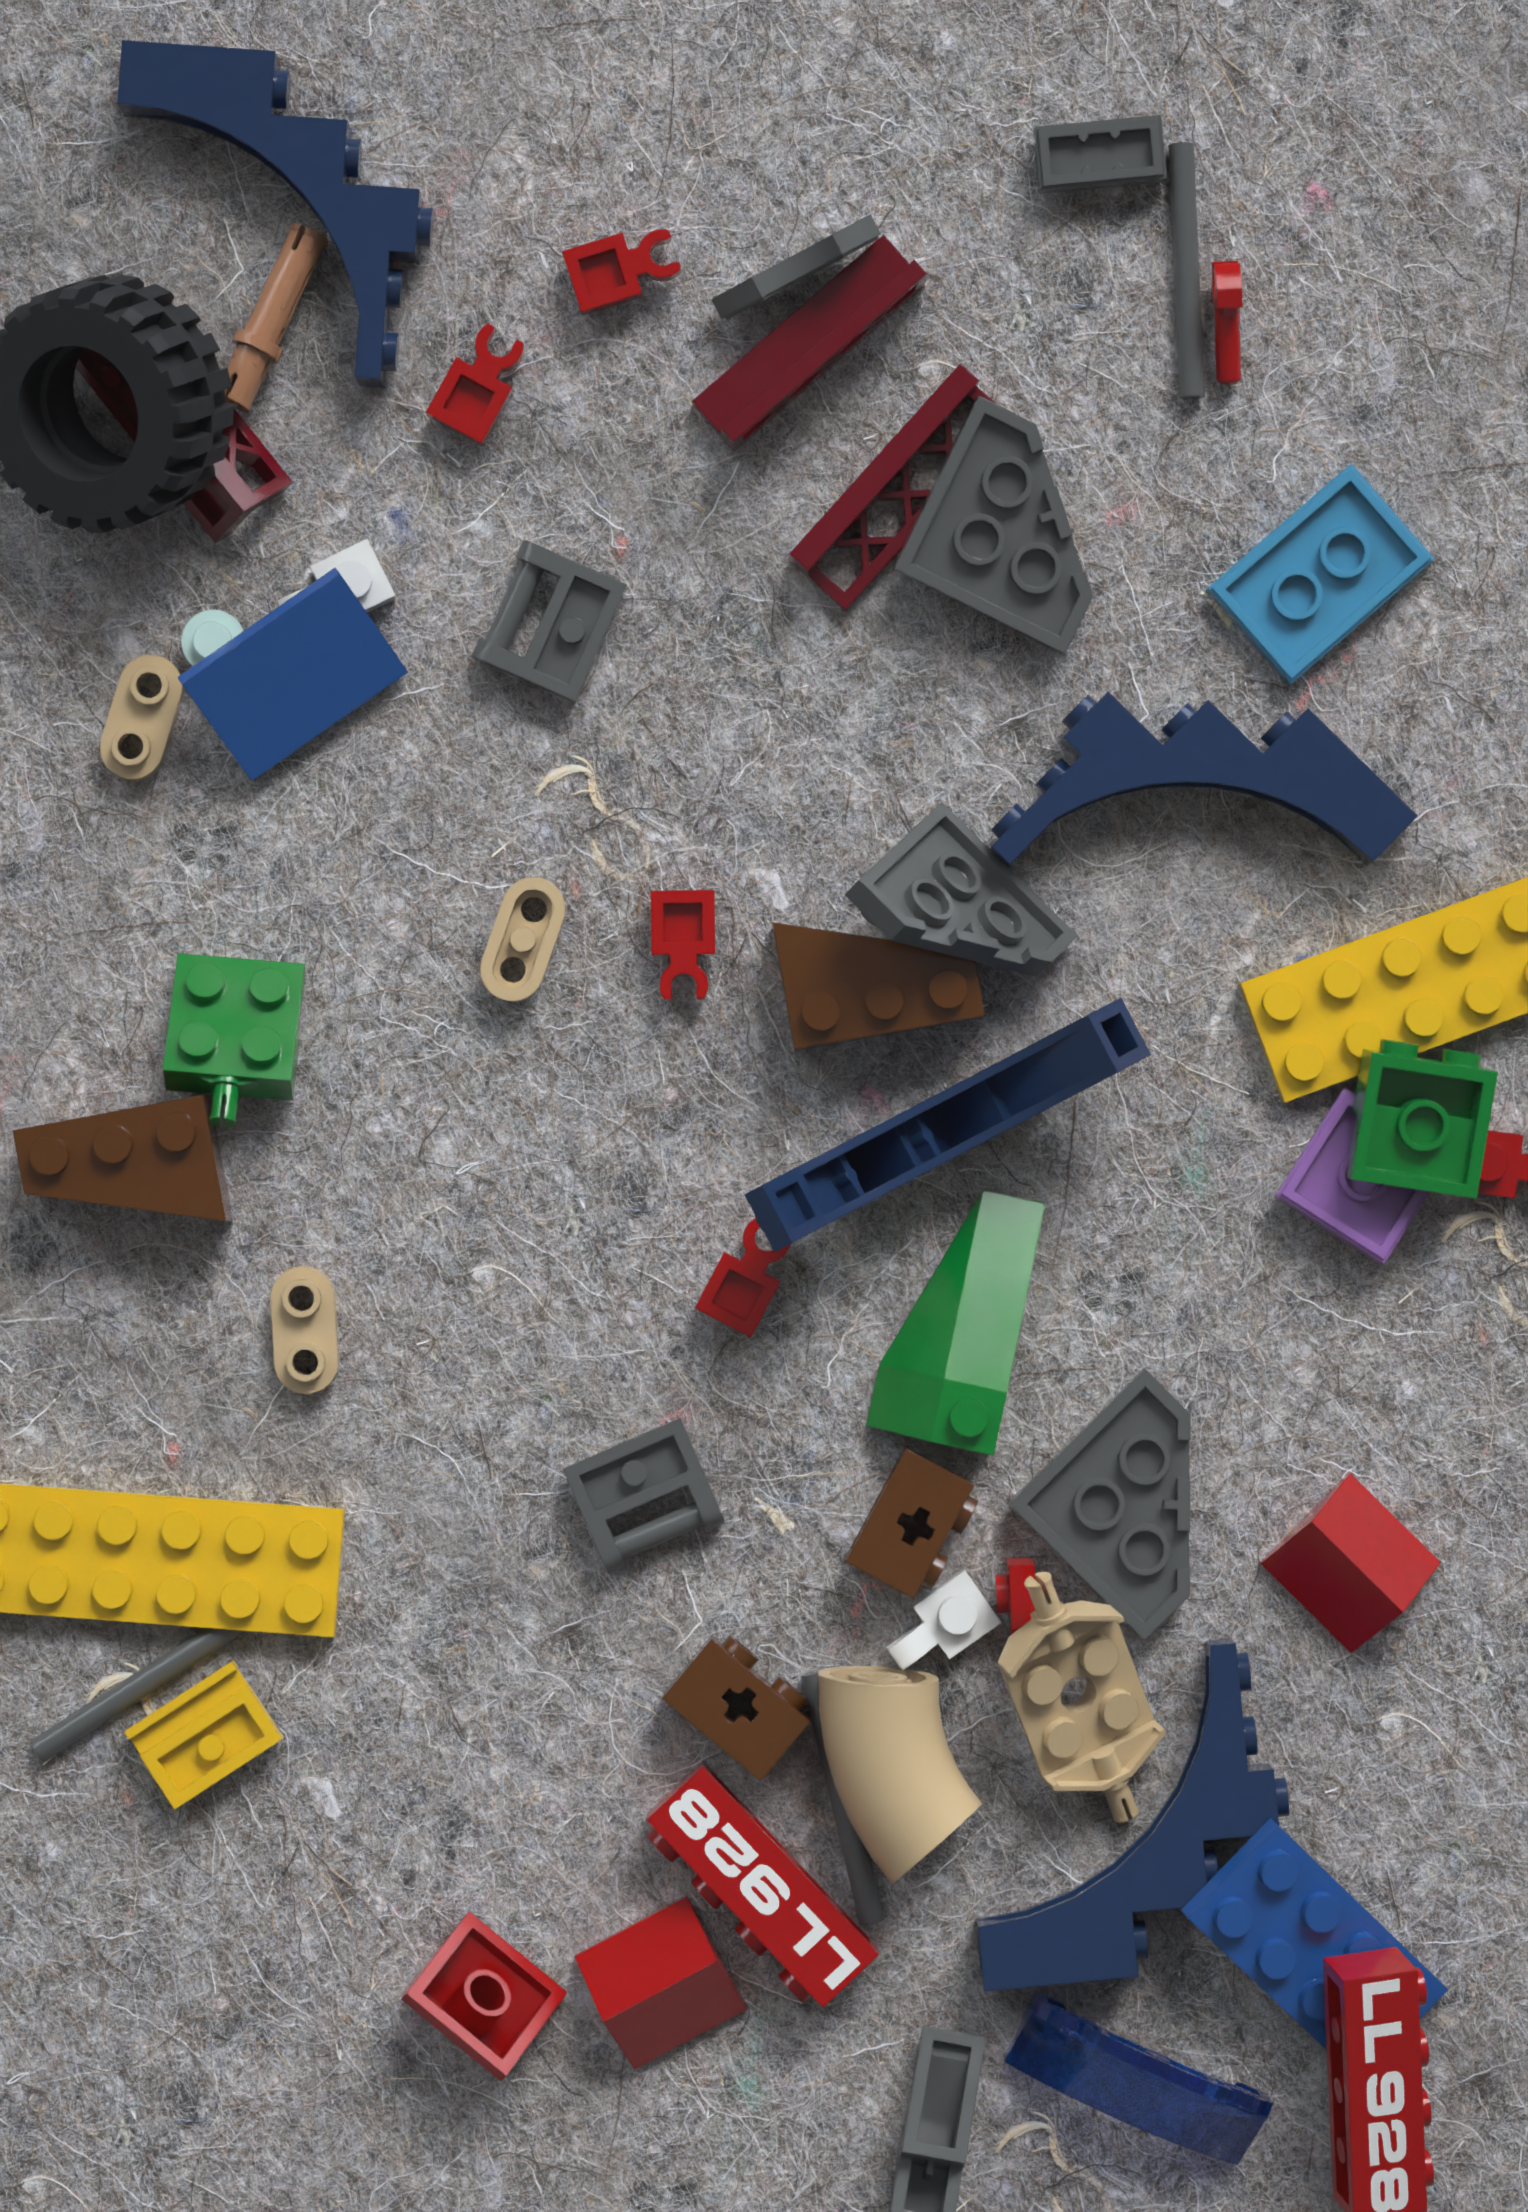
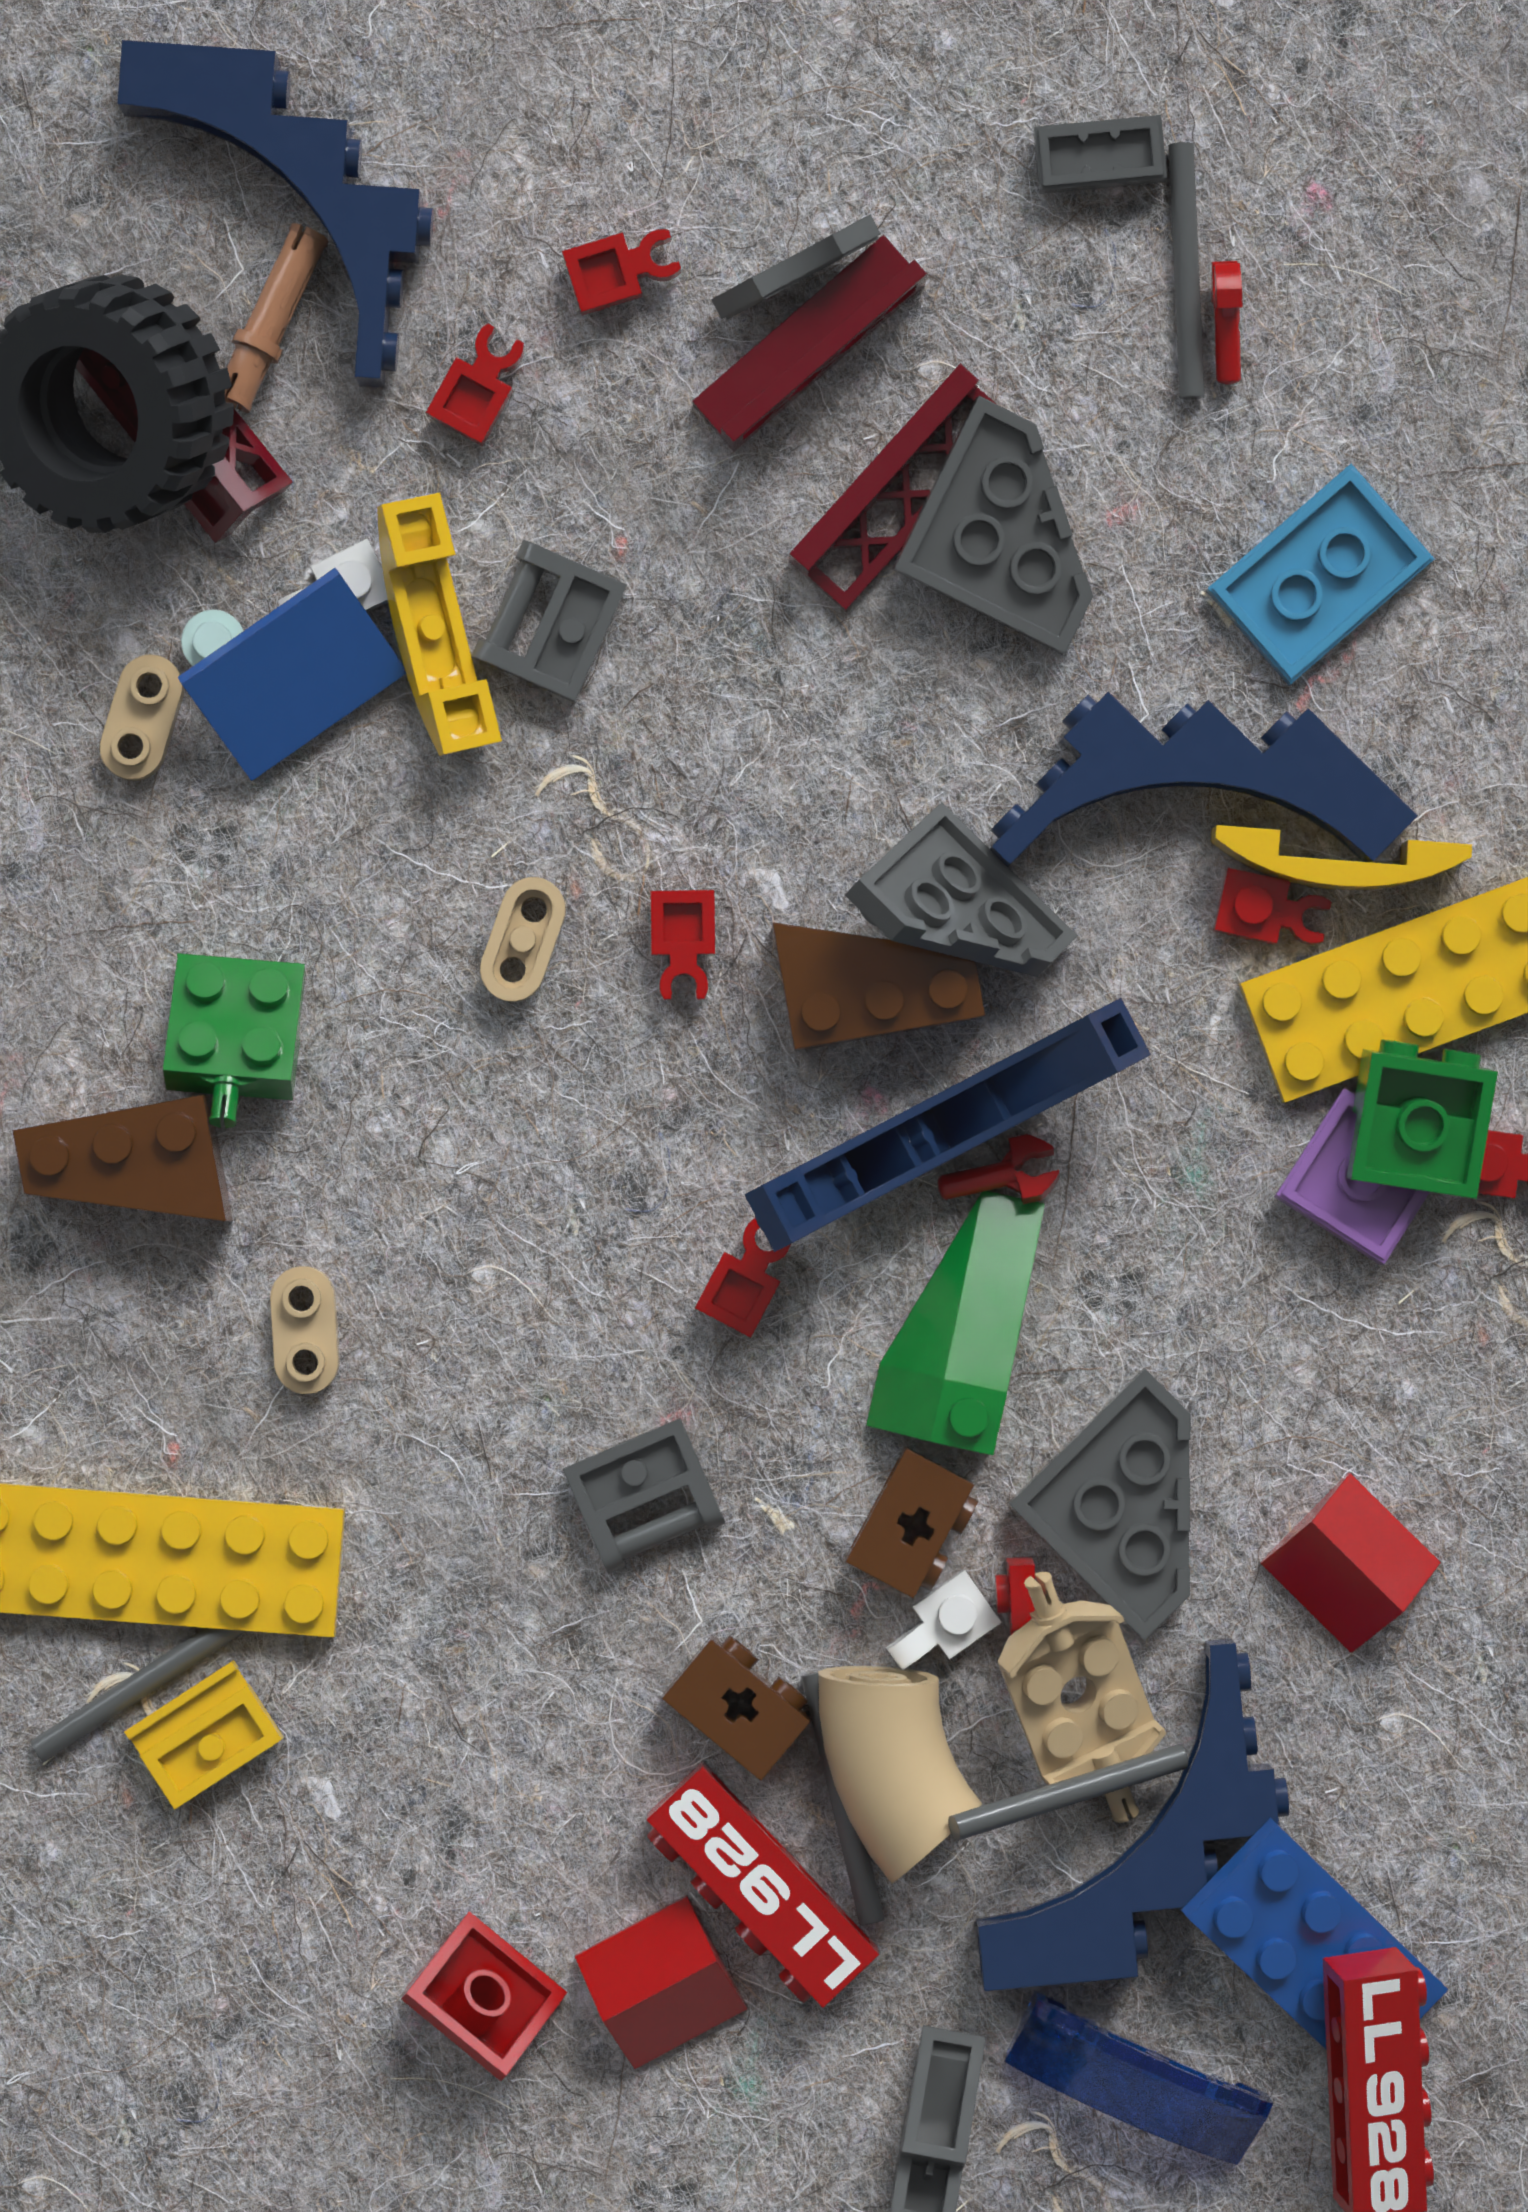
none -> yellow slope [377,492,502,756]
none -> red bar [937,1134,1060,1205]
none -> dark grey bar [948,1744,1188,1841]
none -> yellow slope [1210,825,1473,890]
none -> red plate [1213,868,1332,945]

